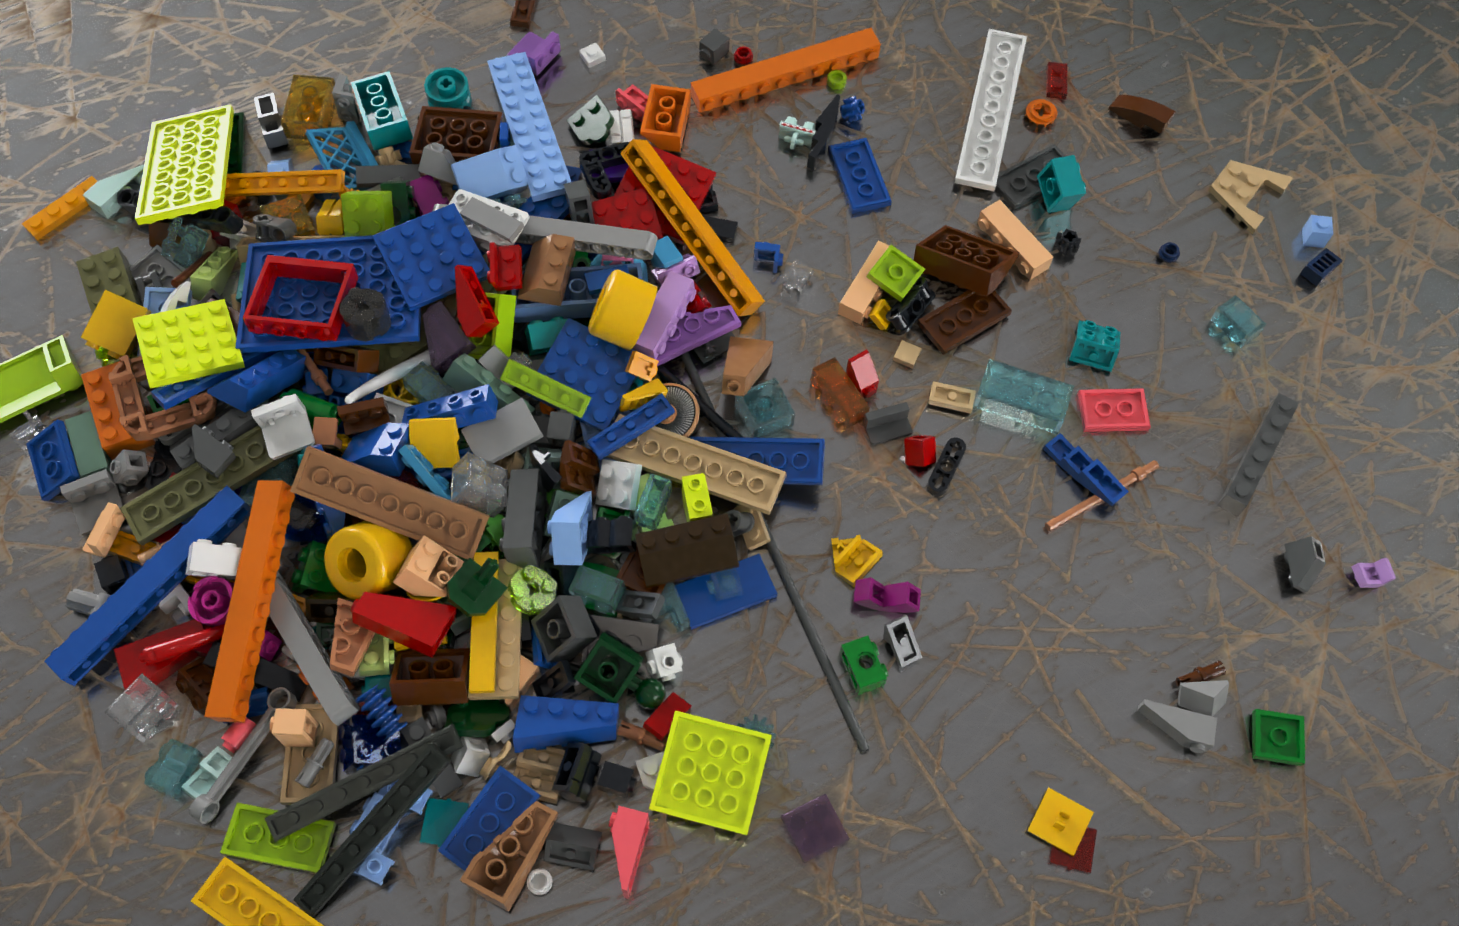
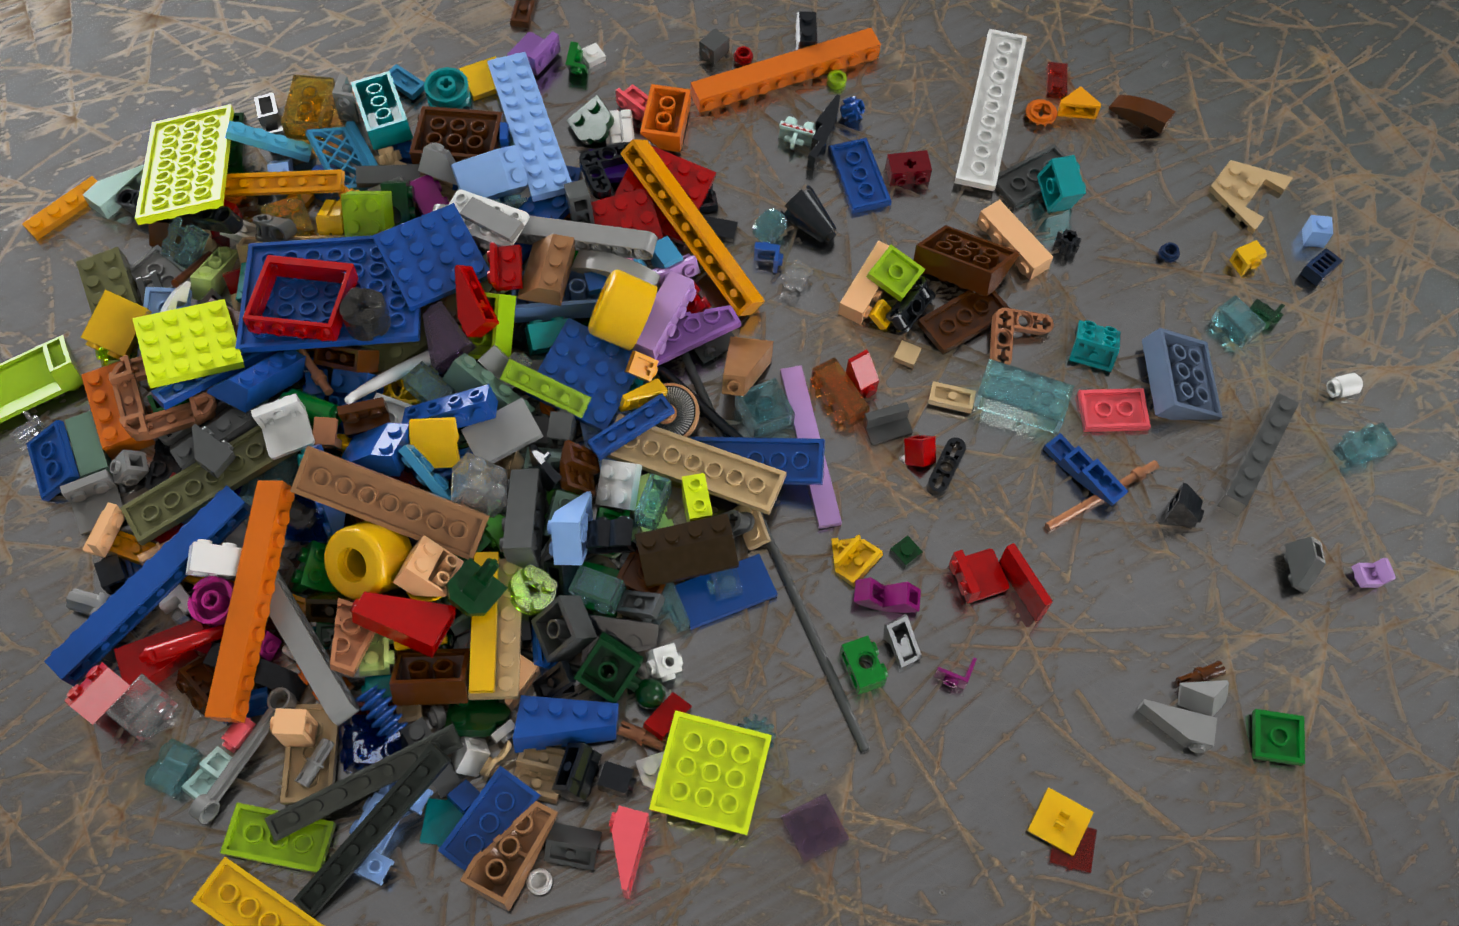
none -> slope [64,662,130,725]
none -> red tile [222,268,241,295]
none -> medium azure plate [225,121,312,163]
none -> dark azure plate [389,64,425,100]
none -> blue tile [447,779,480,815]
none -> yellow tile [459,56,497,101]
none -> green bracket [565,41,588,75]
none -> light grey slope [571,251,661,286]
none -> clear light blue gear [752,208,788,243]
none -> black cone [780,185,837,243]
none -> lavender tile [780,365,842,529]
none -> black brick [796,11,817,50]
none -> dark red brick [885,150,932,186]
none -> dark green plate [889,535,923,568]
none -> magenta bracket [934,657,977,689]
none -> red bracket [949,549,1009,604]
none -> nougat beam [990,308,1054,370]
none -> red tile [999,543,1052,622]
none -> light orange slope [1057,86,1101,119]
none -> sand blue slope [1142,328,1223,420]
none -> black slope [1165,483,1204,529]
none -> yellow brick [1229,240,1267,276]
none -> clear green bracket [1246,299,1285,329]
none -> white brick [1326,373,1363,399]
none -> clear light blue brick [1337,422,1398,468]

